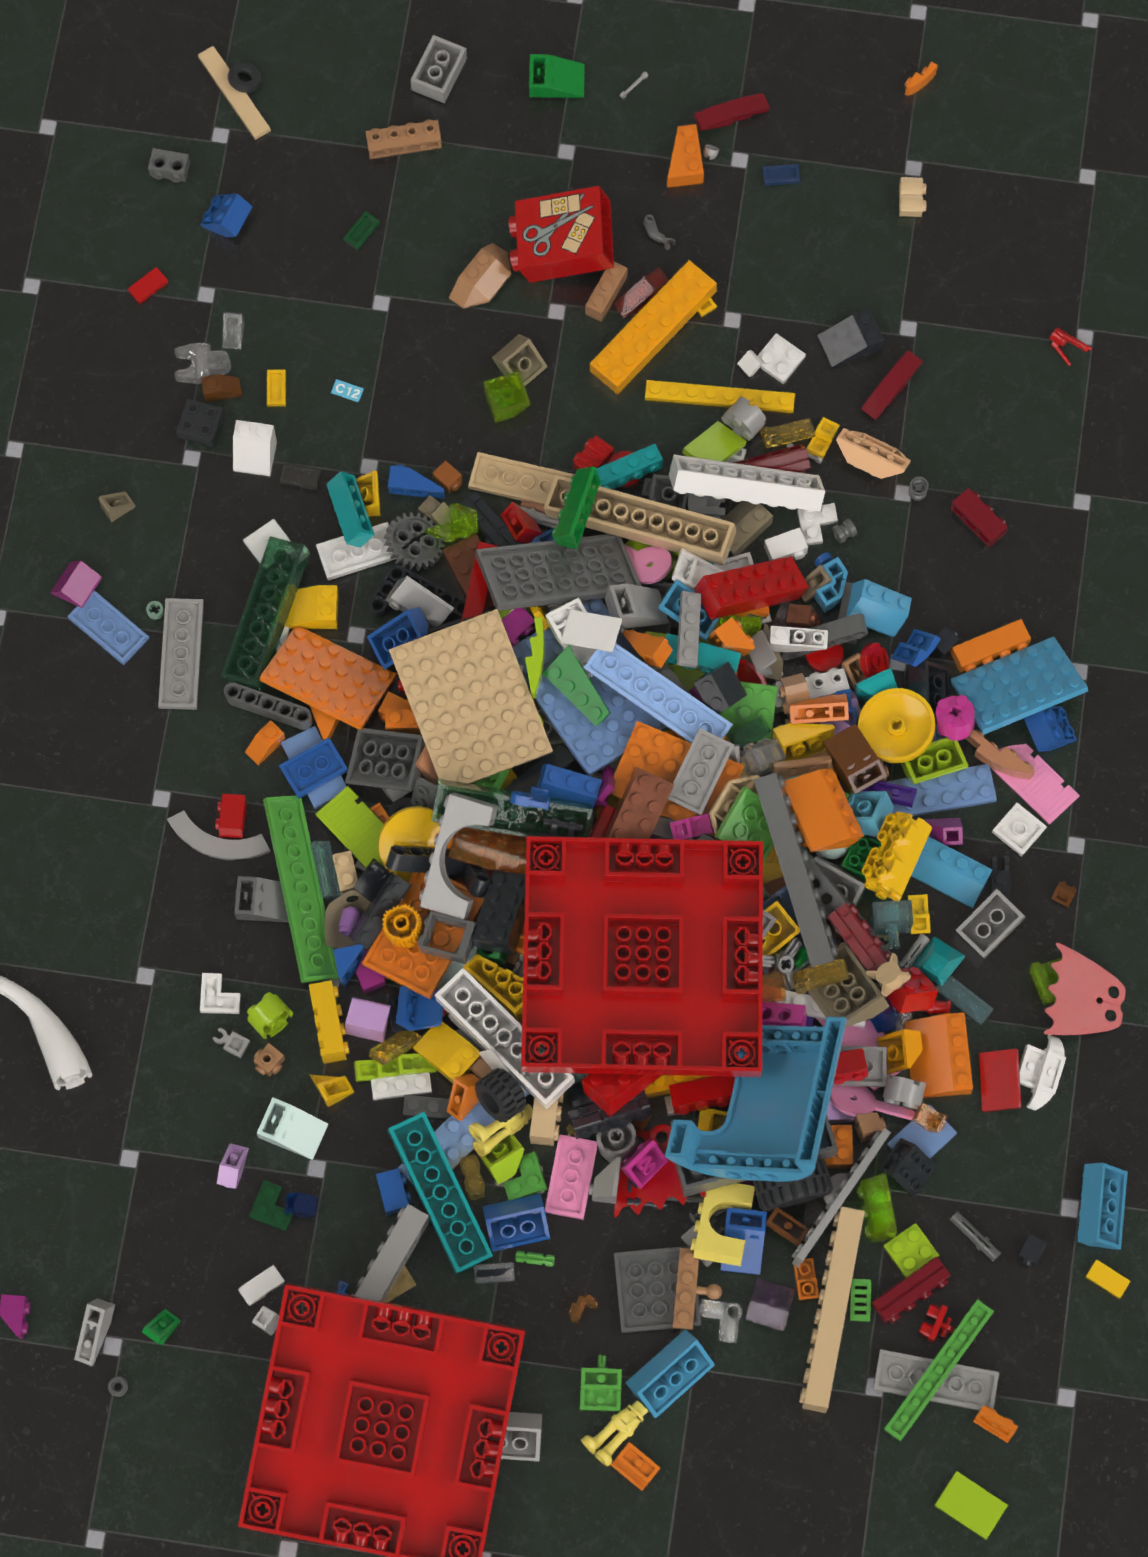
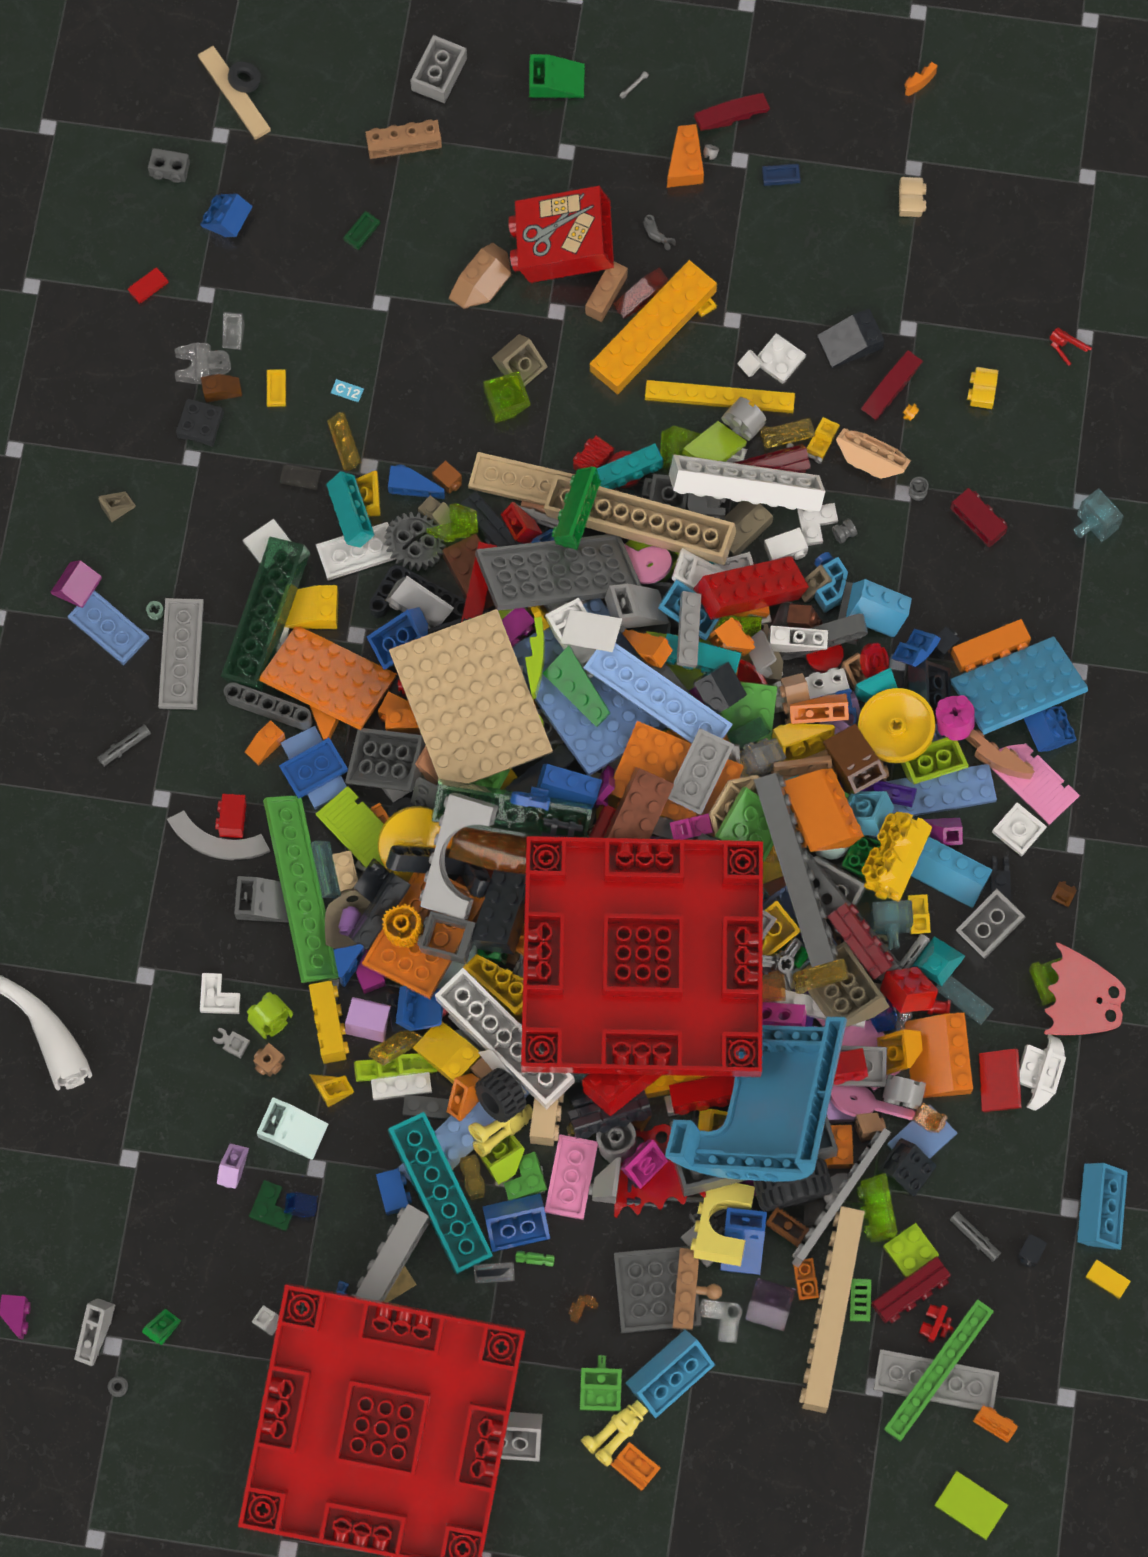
white slope [233,420,277,476] -> none
white slope [238,1265,285,1306] -> none
tan piece [866,953,911,996] -> none
none -> dark grey pin [97,724,151,767]
none -> clear yellow plate [327,412,361,471]
none -> clear neon green bracket [660,426,701,468]
none -> light orange plate [902,403,919,421]
none -> yellow brick [967,367,998,409]
none -> clear light blue brick [1074,488,1124,542]

